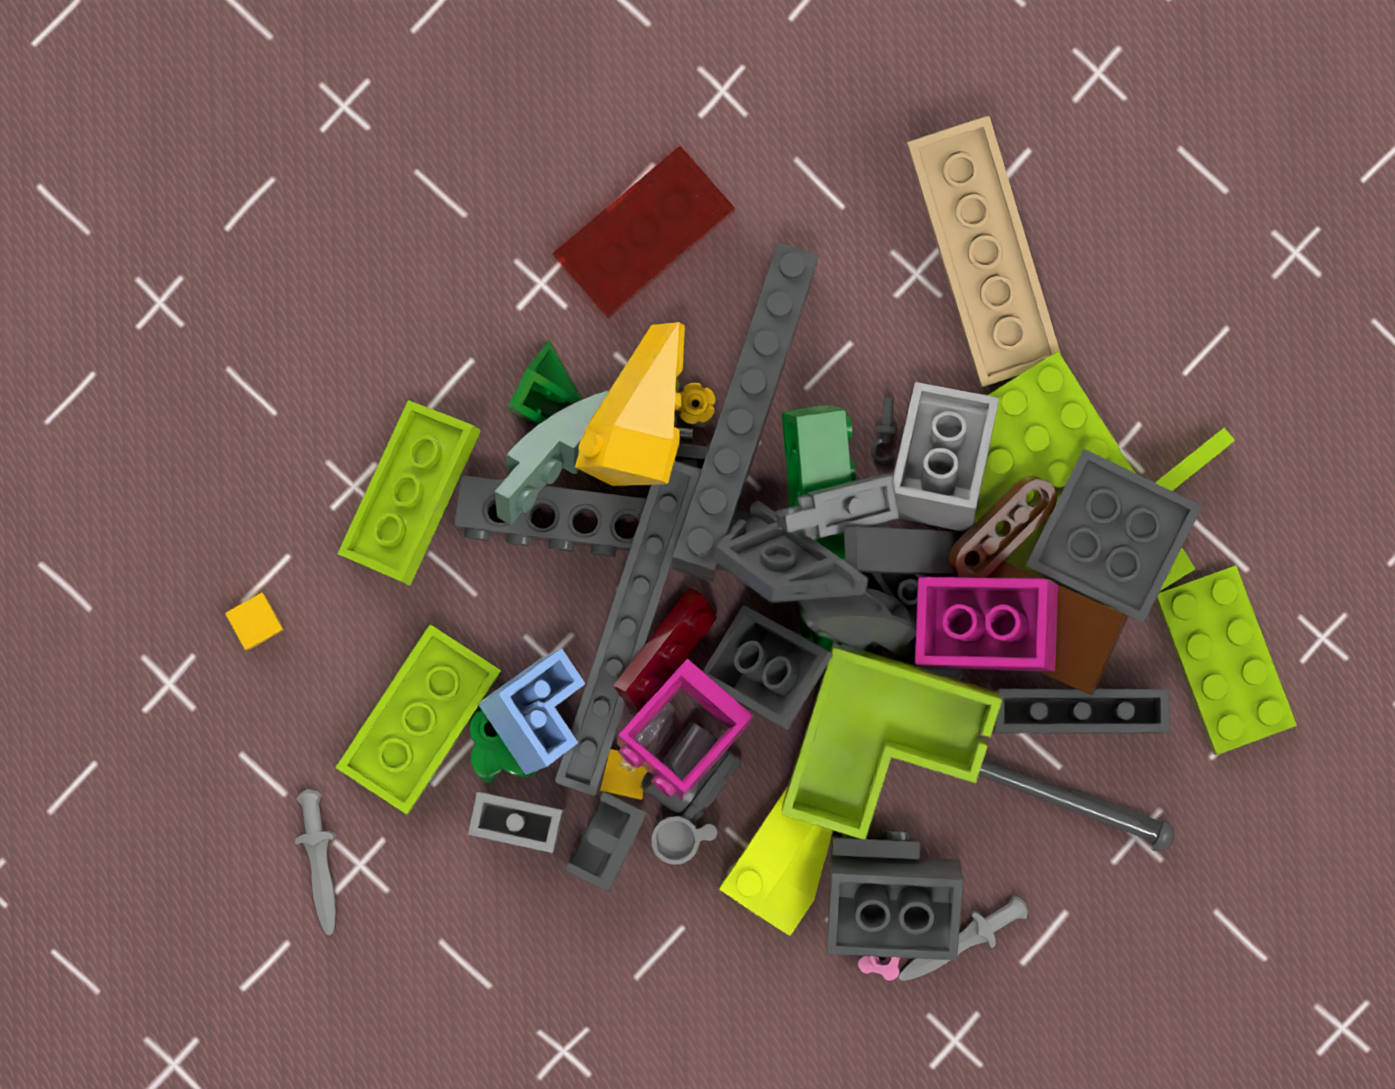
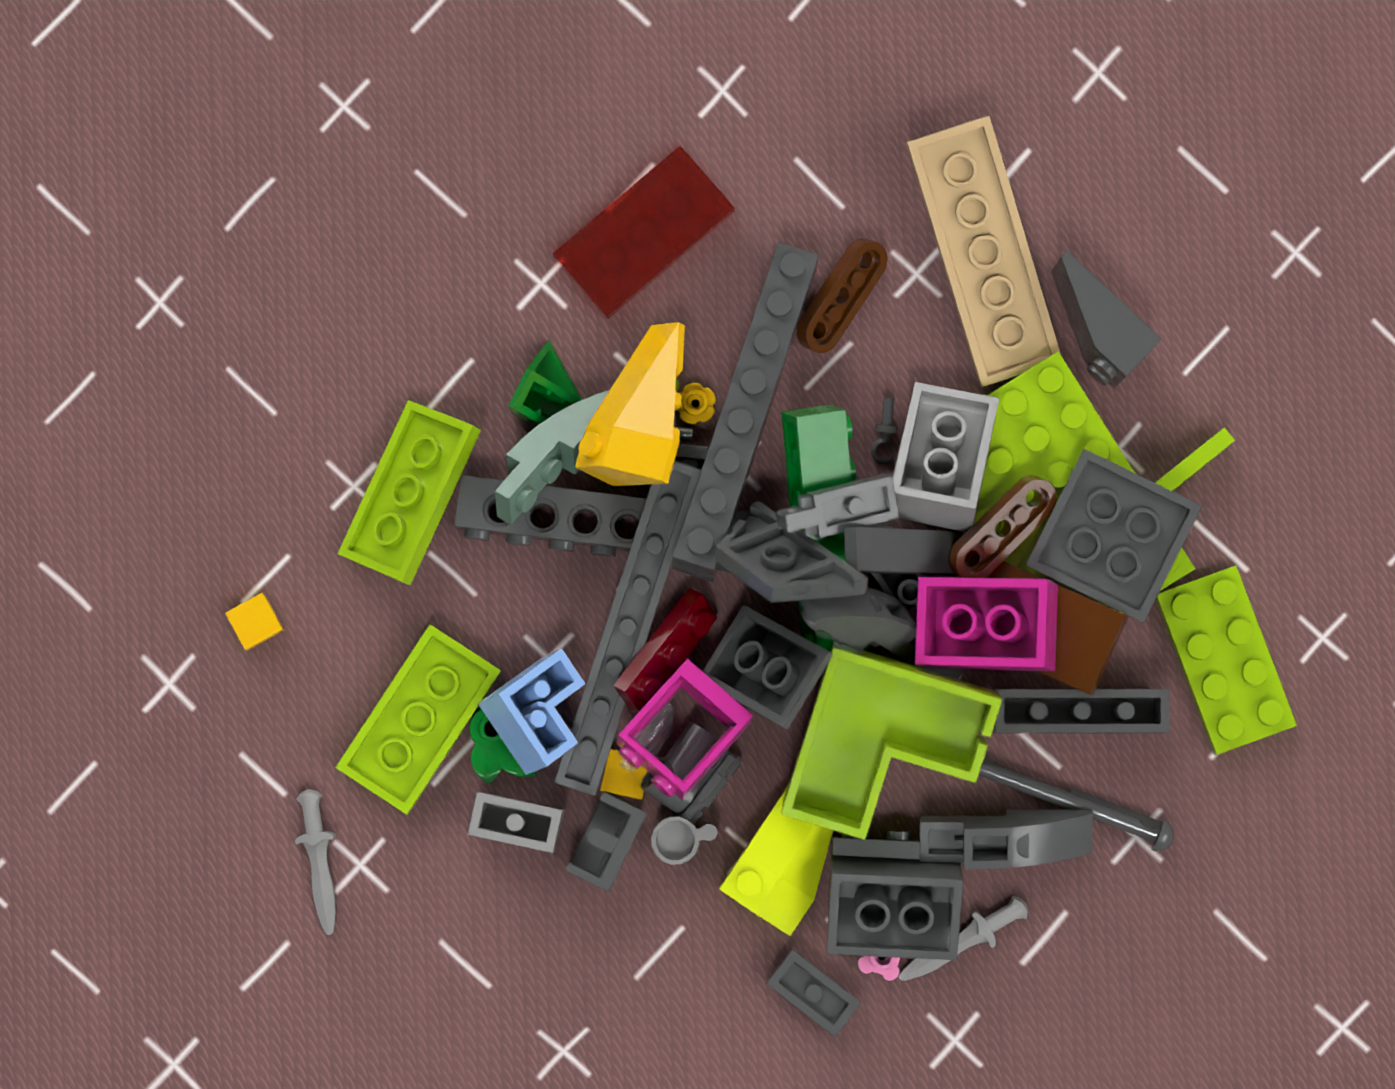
none -> dark grey plate [766,949,861,1037]
none -> reddish brown plate [797,238,887,353]
none -> dark grey slope [920,809,1093,869]
none -> dark grey slope [1051,251,1162,388]

